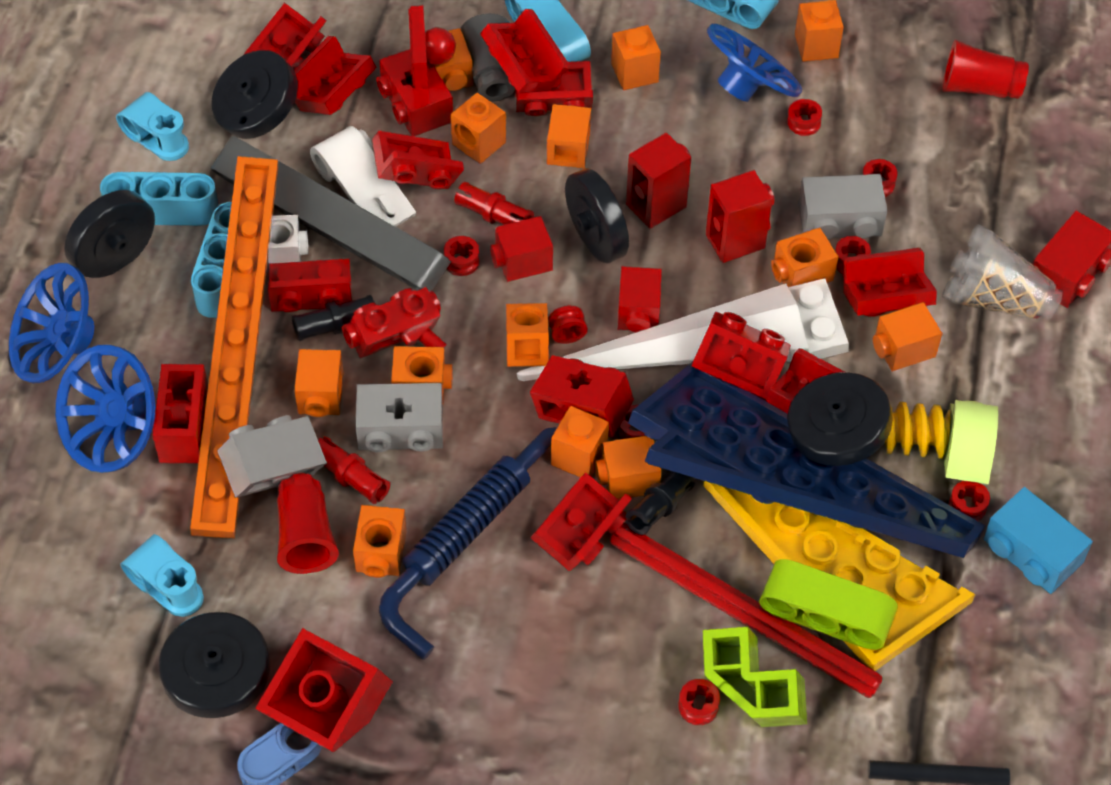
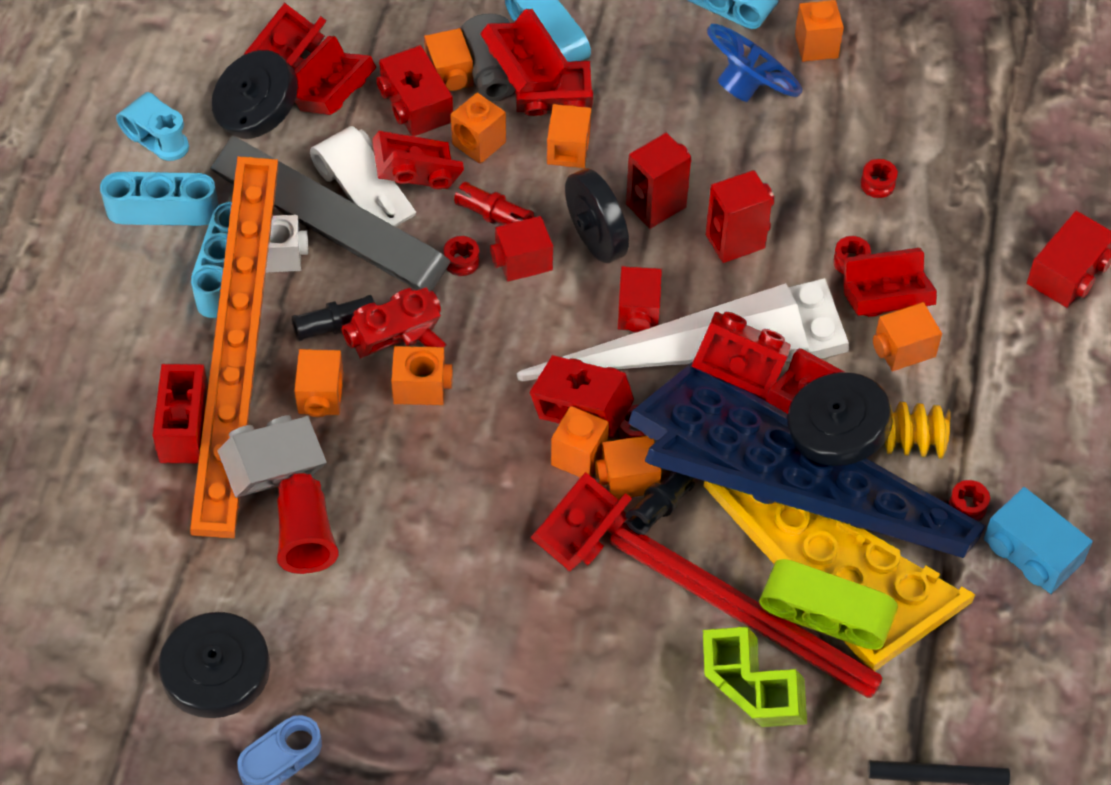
blue wheel [9,263,94,384] -> none
blue wheel [56,345,155,473] -> none
black wheel [64,190,155,278] -> none
medium azure piece [120,534,204,617] -> none
red slope [255,628,393,753] -> none
red bracket [268,258,352,312] -> none
red pin [318,436,390,504] -> none
orange brick [353,505,407,578] -> none
light grey brick [356,383,443,452] -> none
dark blue piece [379,427,557,660] -> none
red tile [408,5,457,89] -> none
orange brick [506,303,549,367] -> none
red bush [548,305,588,344] -> none
orange brick [611,25,661,91] -> none
red bush [678,679,720,725] -> none
orange brick [771,227,838,287] -> none
red bush [788,99,822,136] -> none
light grey brick [798,174,887,239] -> none
clear cone [942,224,1063,320] -> none
red plant [943,40,1029,99] -> none
yellowish green brick [944,400,998,484] -> none

